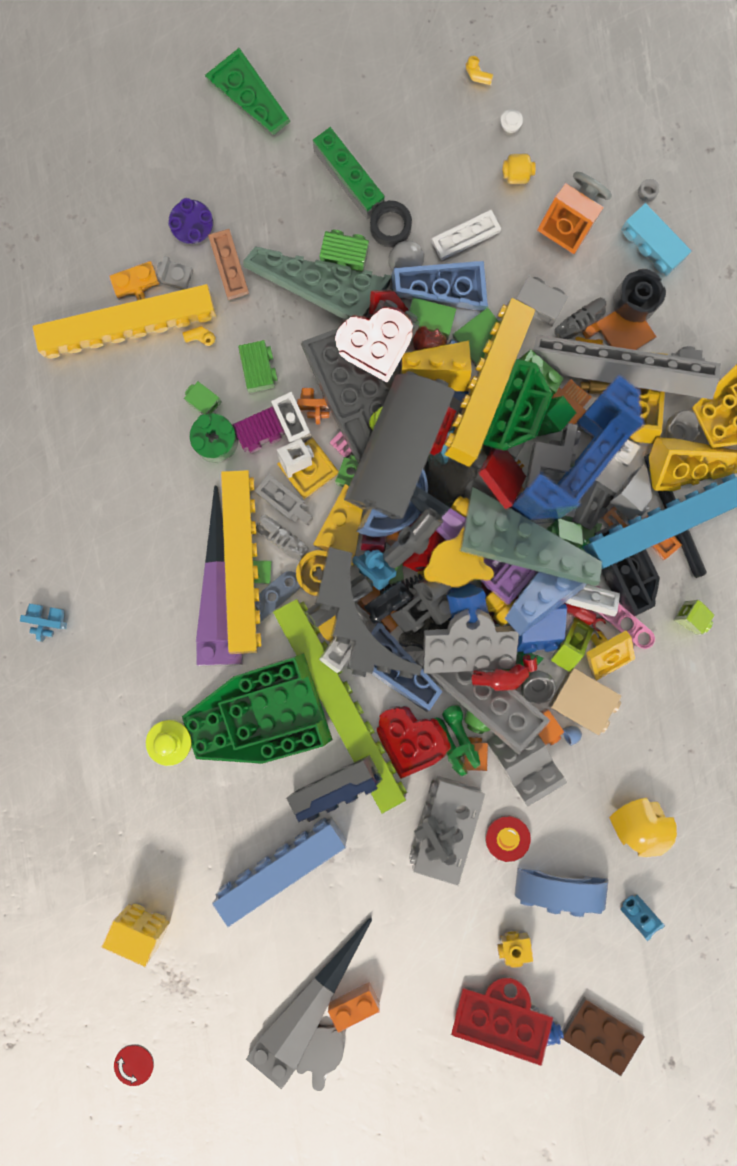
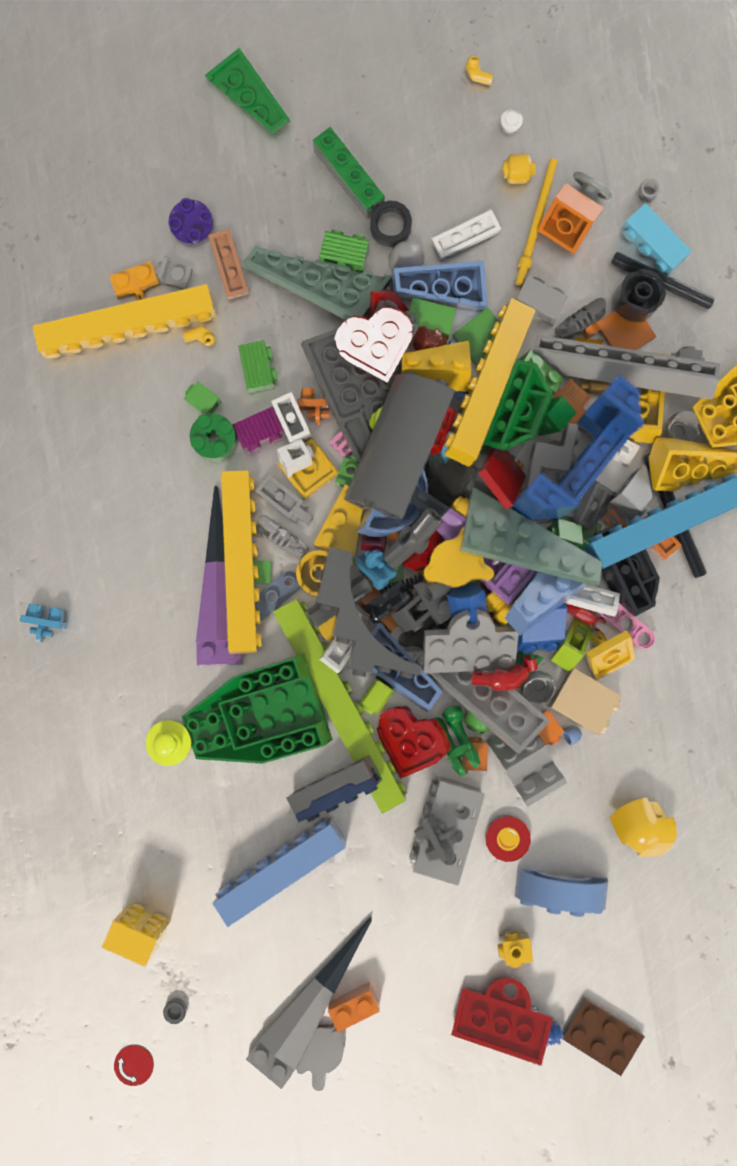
dark azure hips [620,895,665,941] -> none
lime slope [674,600,715,635] -> none
none -> dark grey tile [163,998,187,1024]
none -> lime brick [360,677,394,715]
none -> yellow bar [515,158,558,286]
none -> black axle [611,252,715,309]

